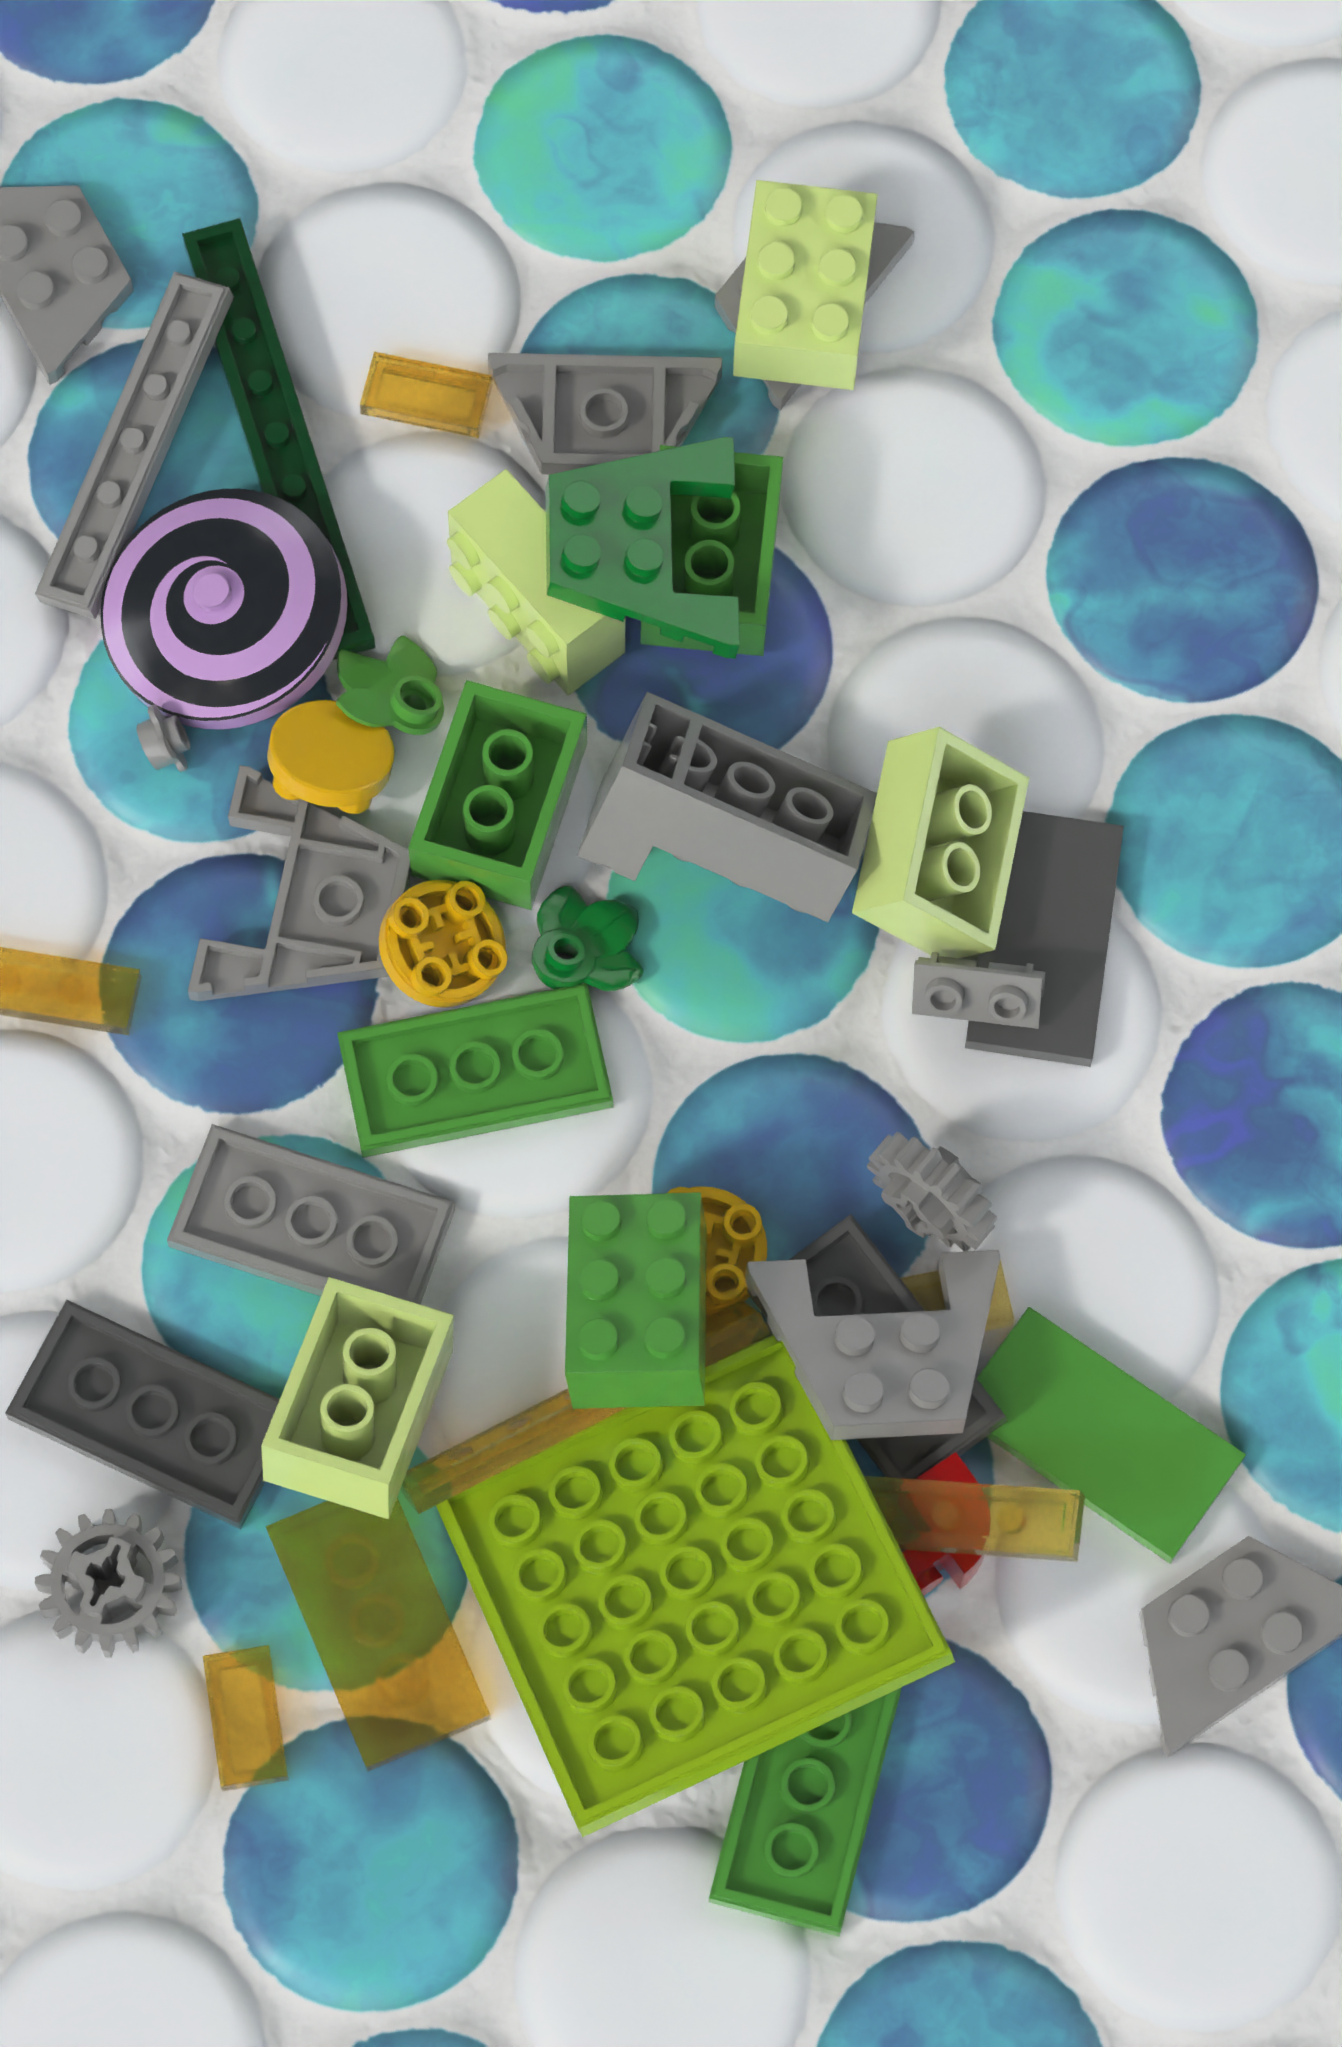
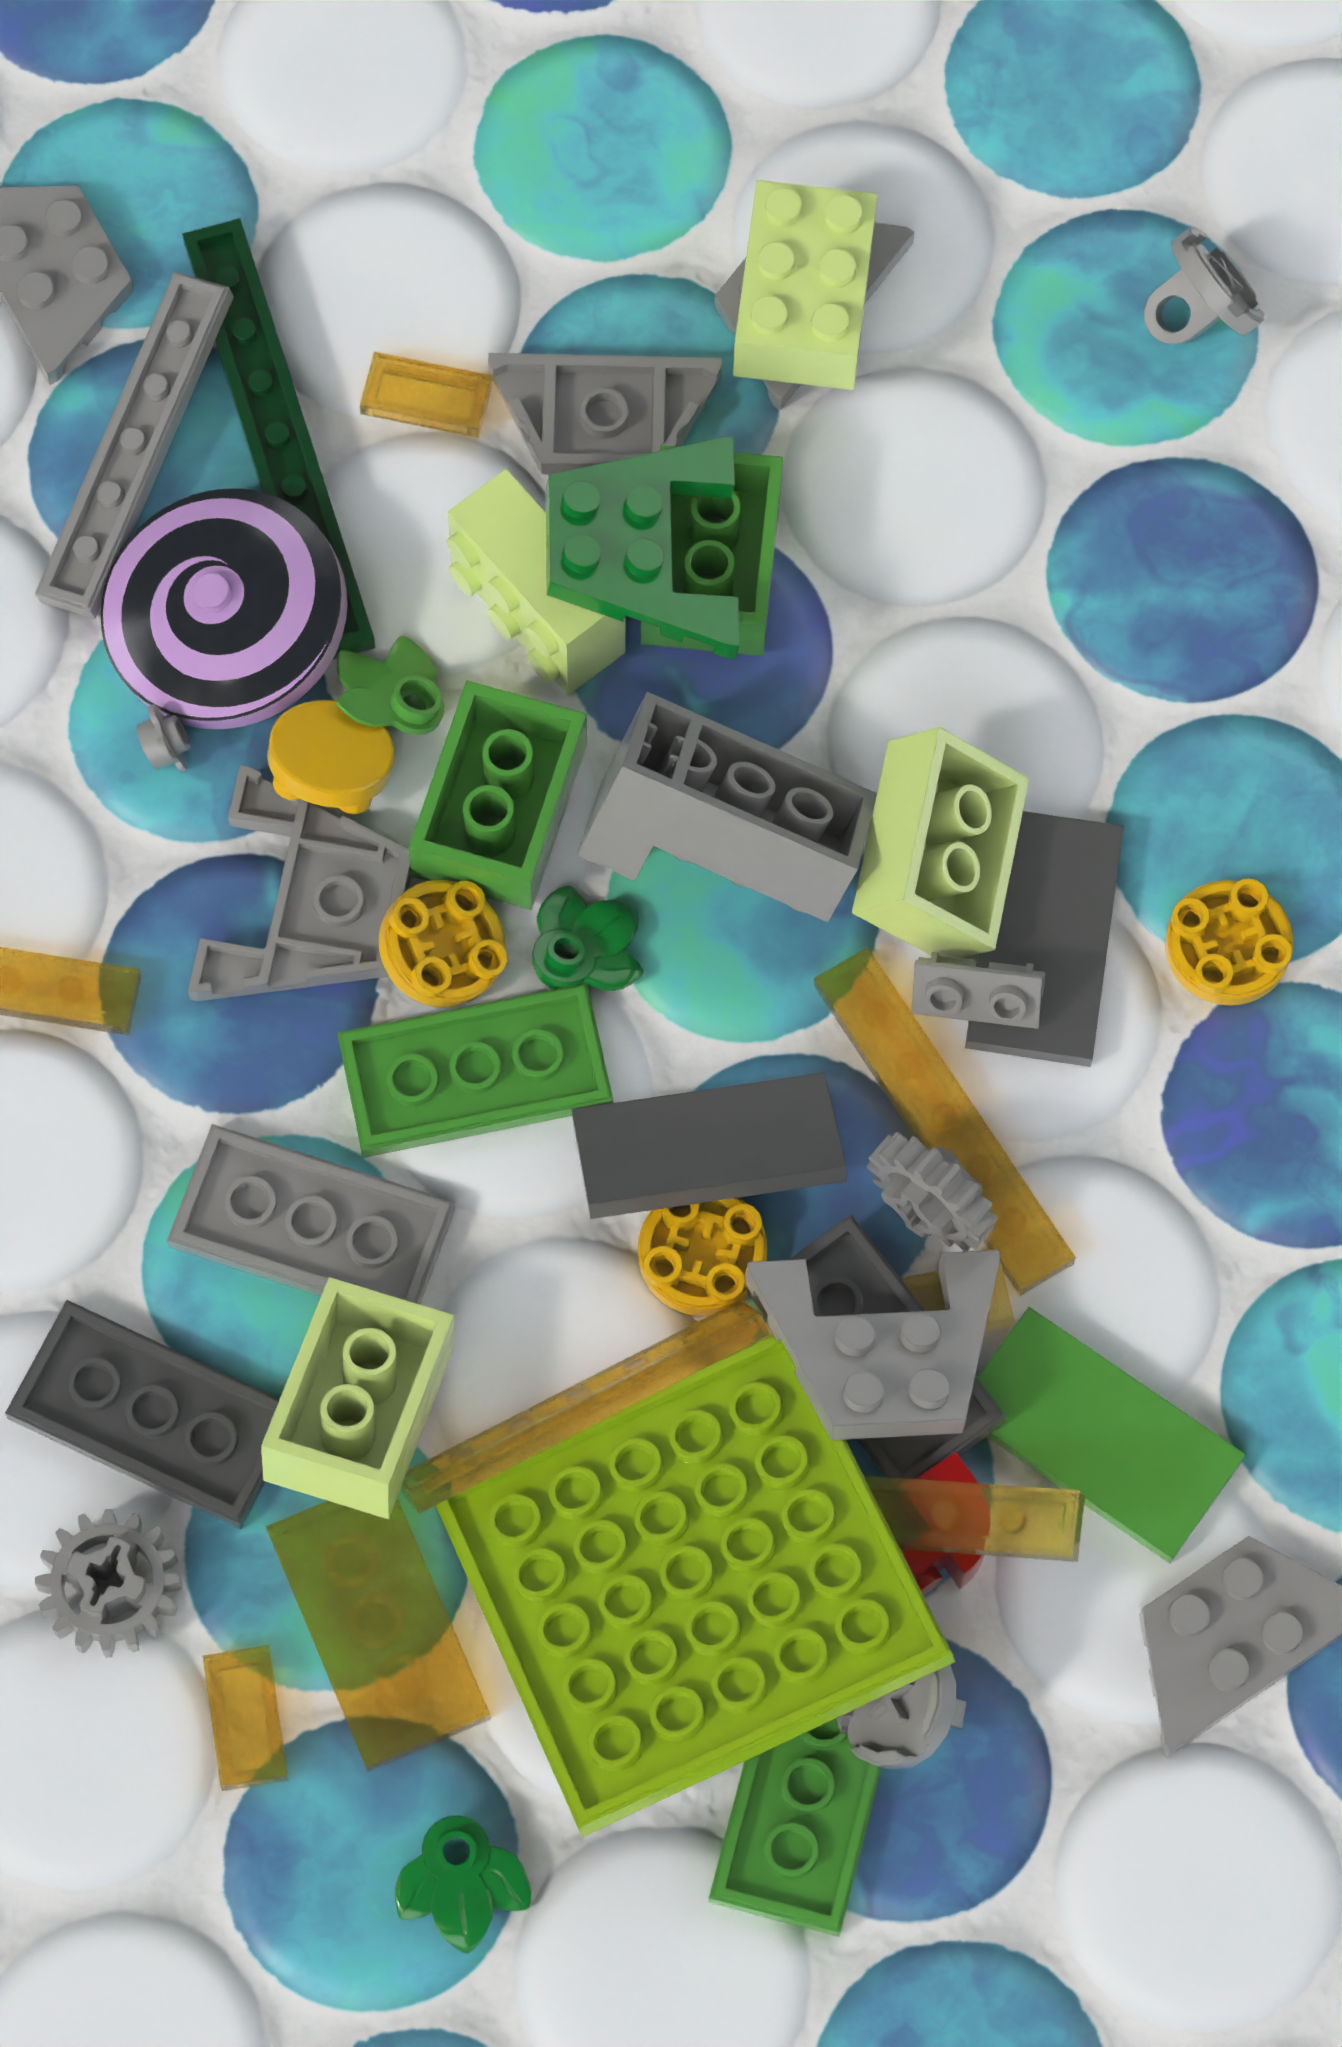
bright green brick [565,1192,707,1409] -> none
none -> green plate [395,1815,531,1953]
none -> dark grey tile [571,1072,847,1219]
none -> clear yellow tile [814,947,1076,1296]
none -> light grey tile [836,1665,967,1769]
none -> light grey tile [1144,226,1265,344]
none -> yellow tile [1165,878,1293,1005]

